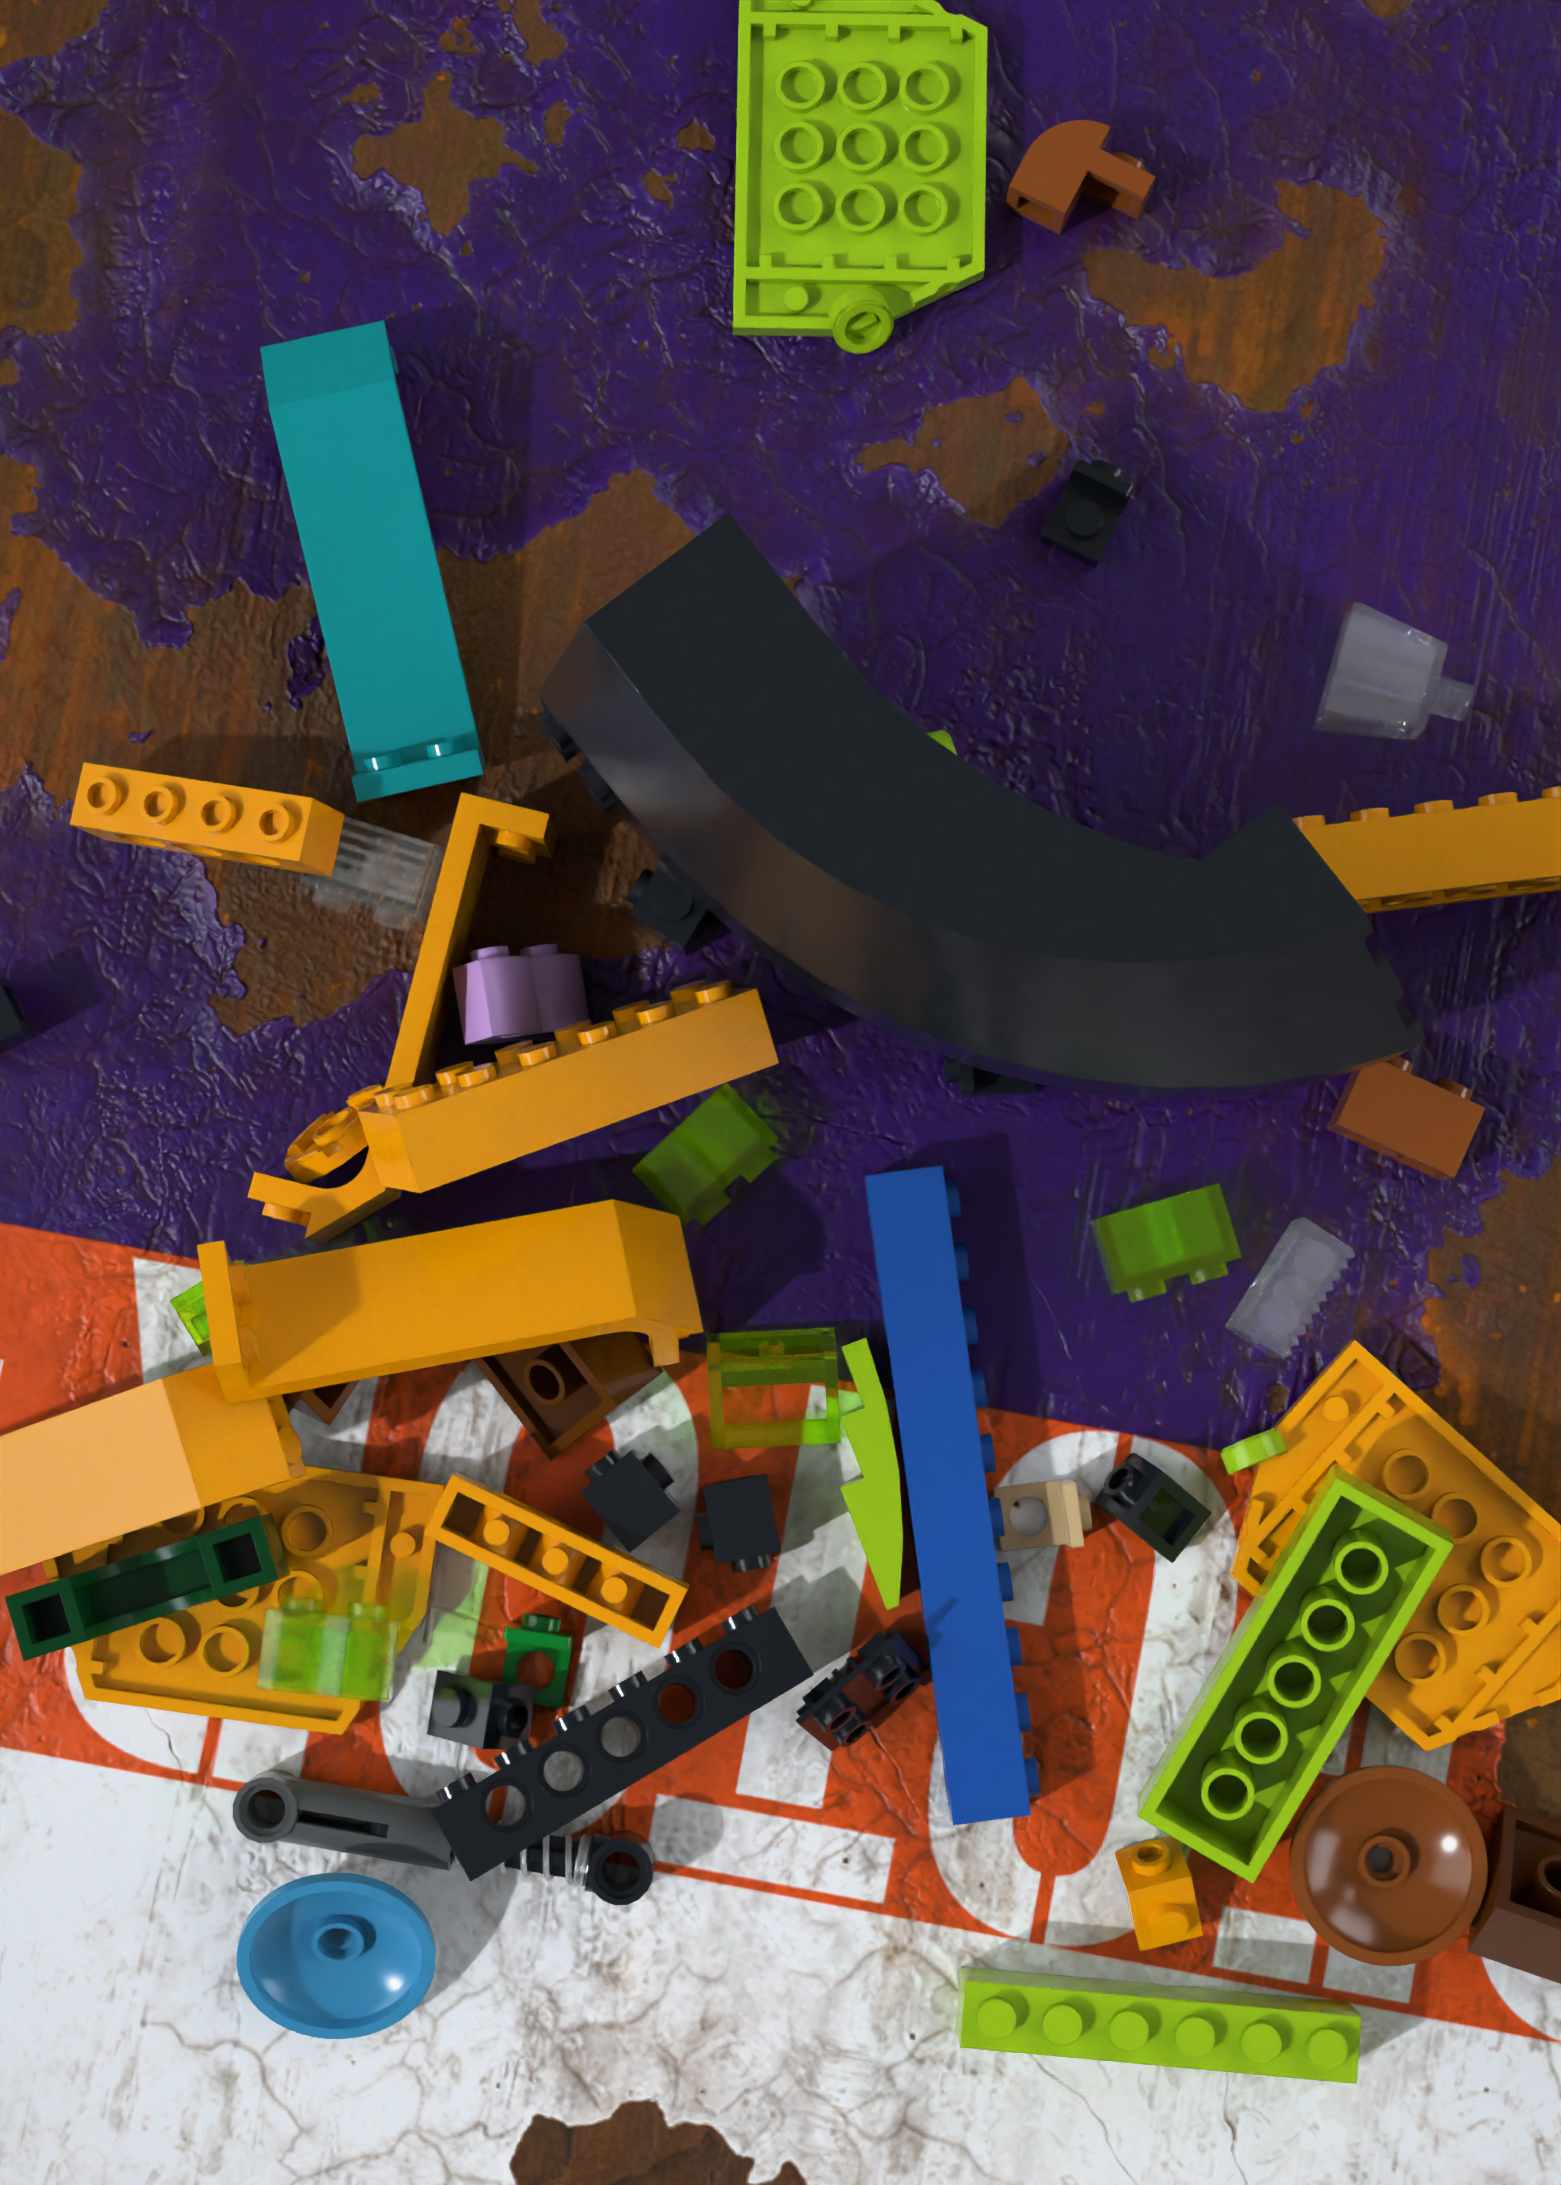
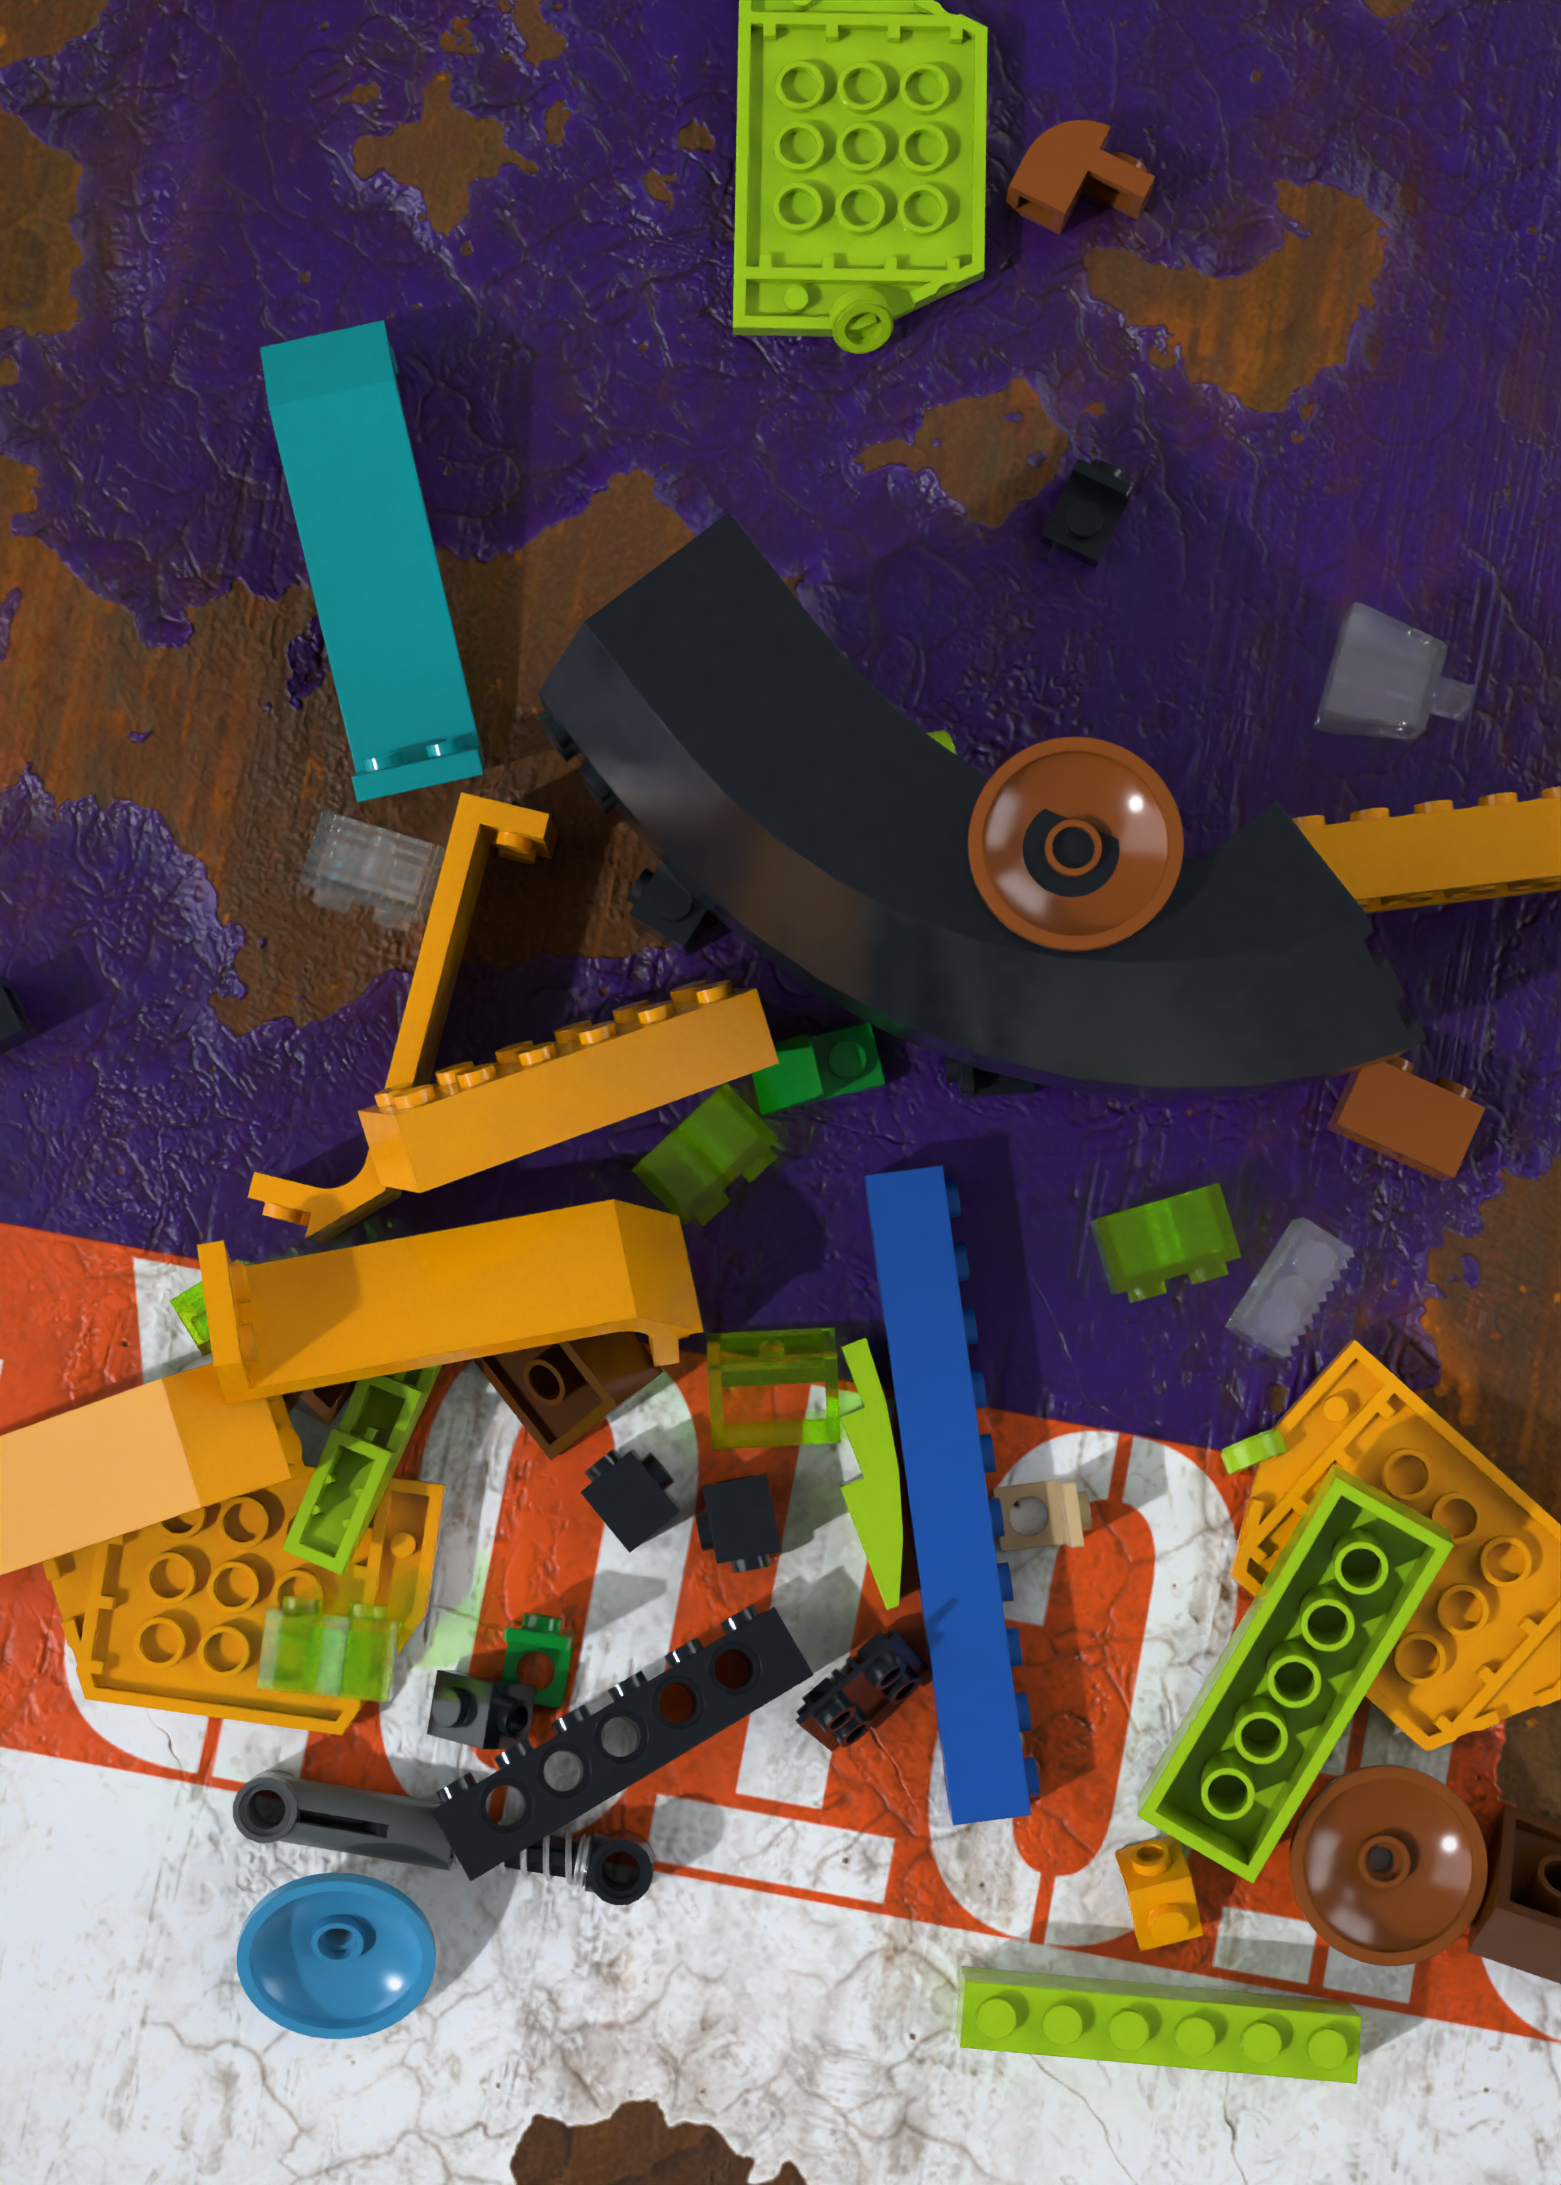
dark green arch [5,1512,290,1661] -> none
light orange brick [70,762,345,877] -> none
light orange tile [283,1084,385,1183] -> none
light orange brick [423,1472,690,1649] -> none
lavender brick [452,944,590,1045] -> none
black bracket [1095,1453,1212,1564] -> none
none -> lime slope [282,1365,442,1575]
none -> green slope [752,1023,885,1115]
none -> dark orange dish [968,736,1184,952]

